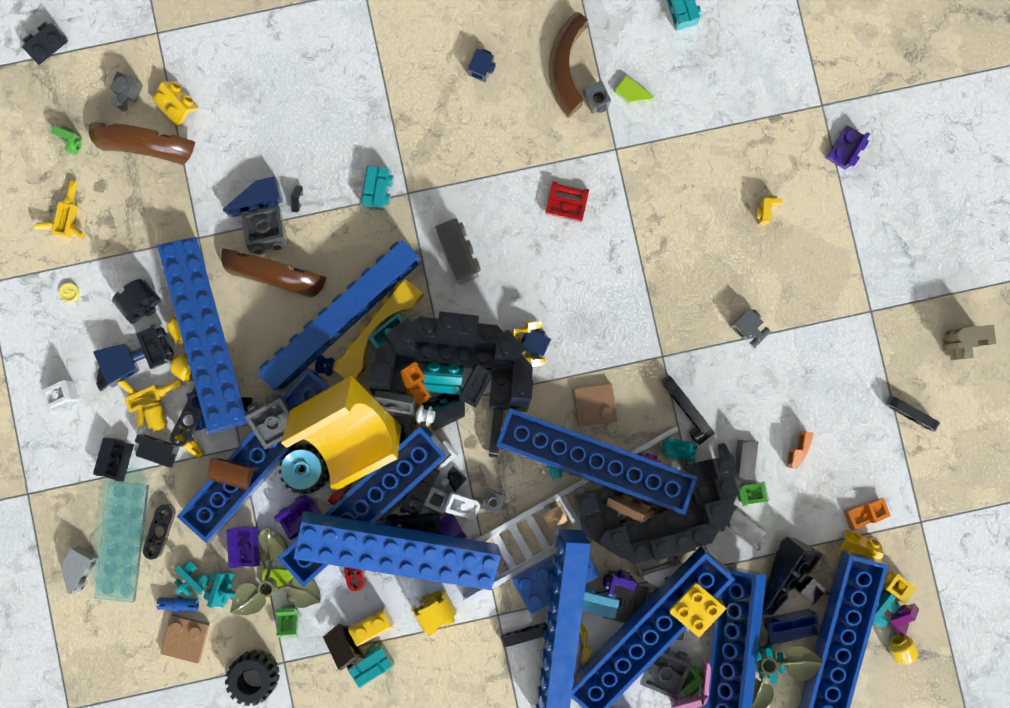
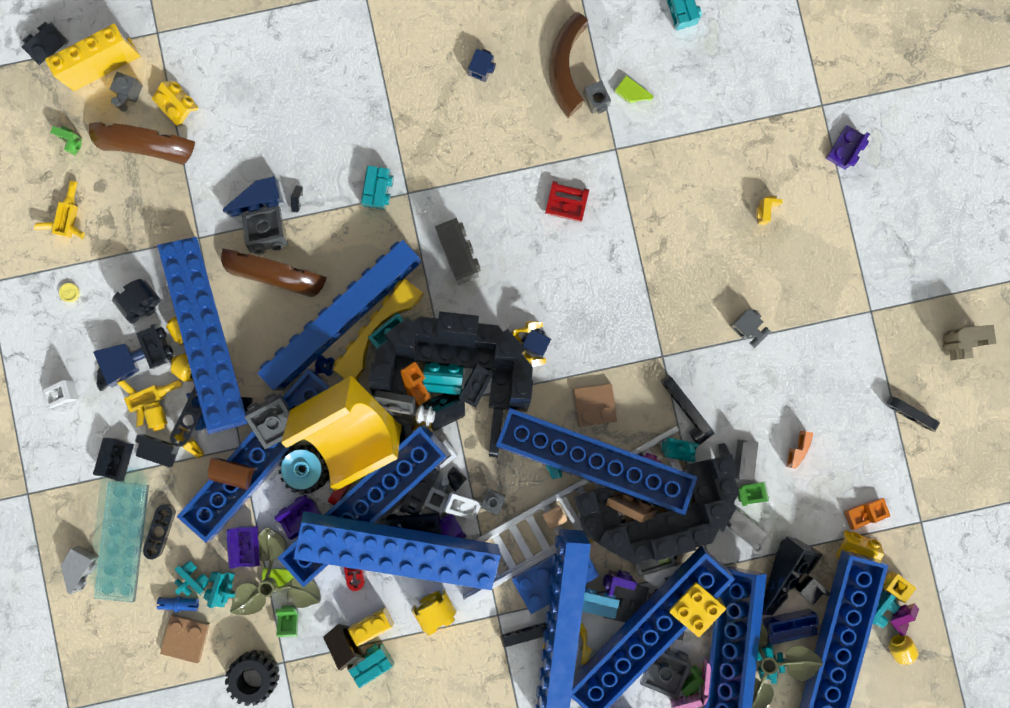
none -> yellow panel [45,24,141,91]

